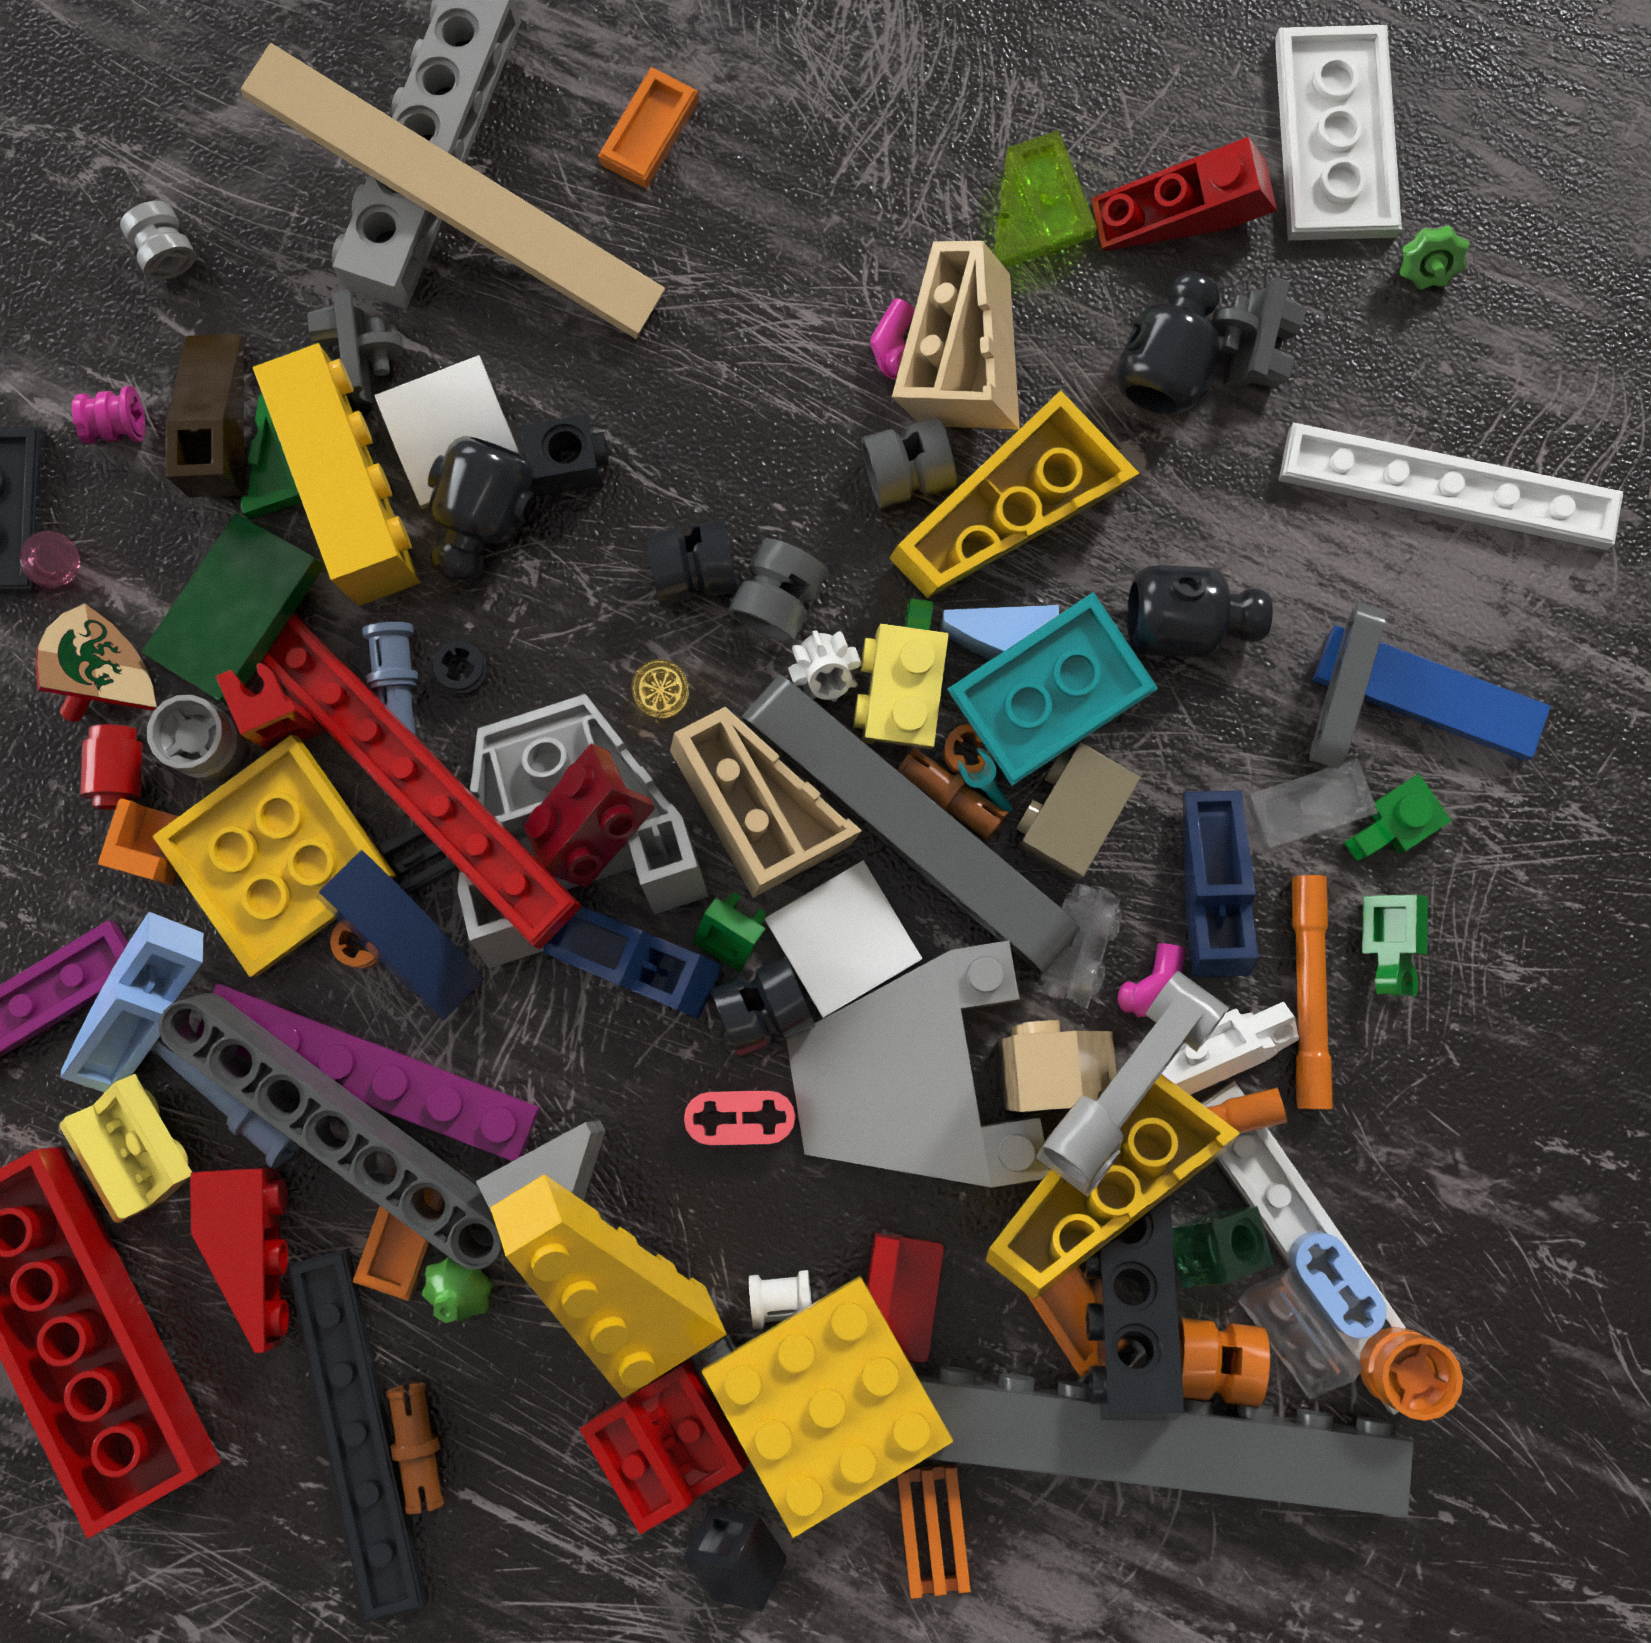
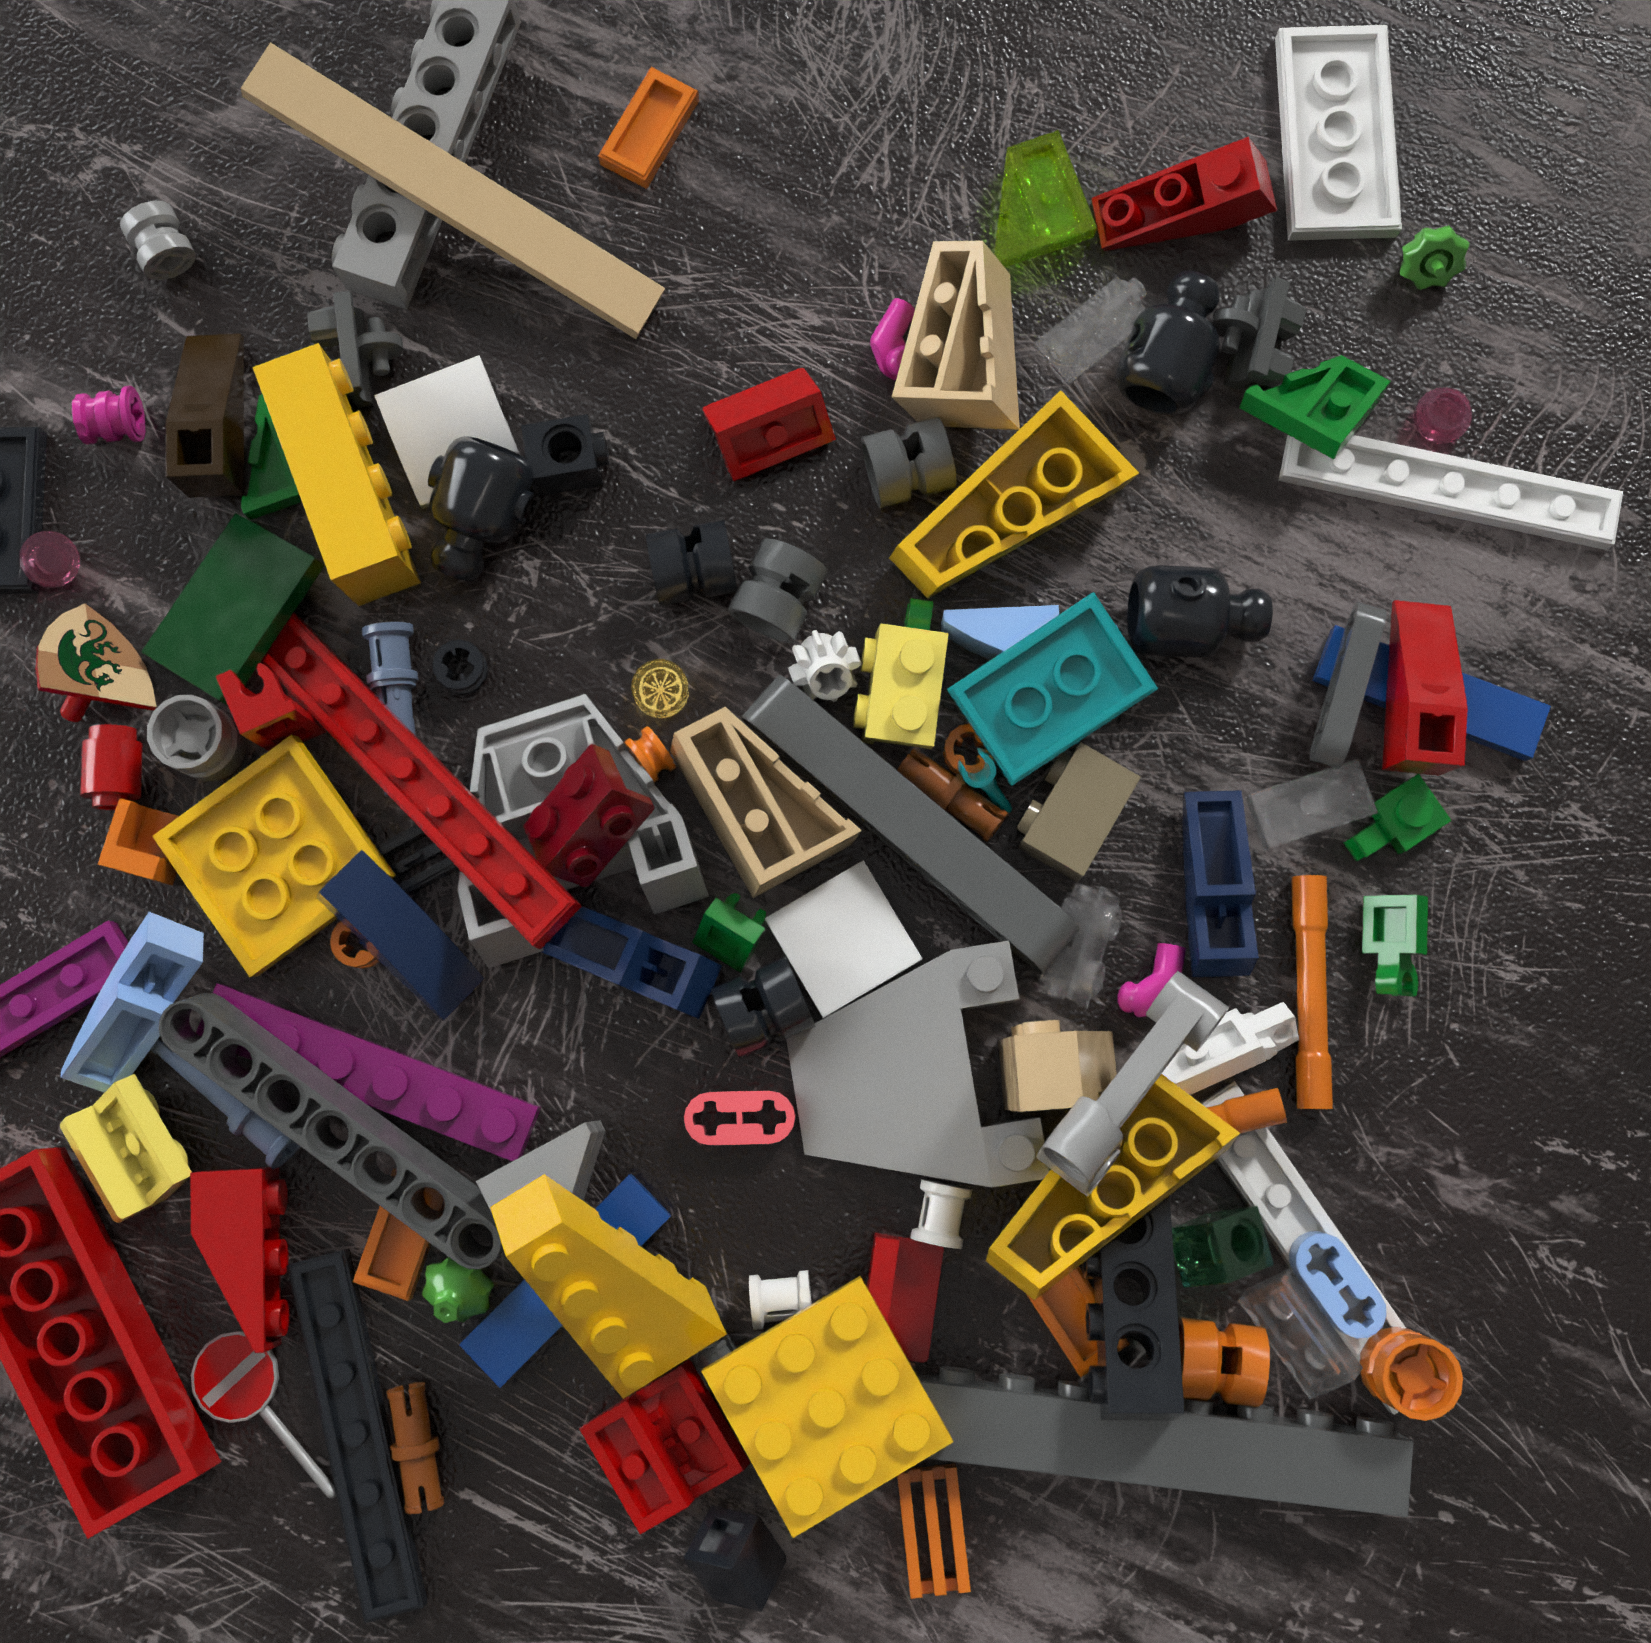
none -> piece [191,1331,337,1499]
none -> blue tile [459,1174,672,1388]
none -> orange bush [624,726,676,783]
none -> red panel [703,368,836,481]
none -> white bush [910,1179,972,1249]
none -> clear hinge [1033,276,1146,385]
none -> green wing [1239,355,1390,460]
none -> red slope [1382,600,1468,776]
none -> clear pink plate [1414,388,1472,444]

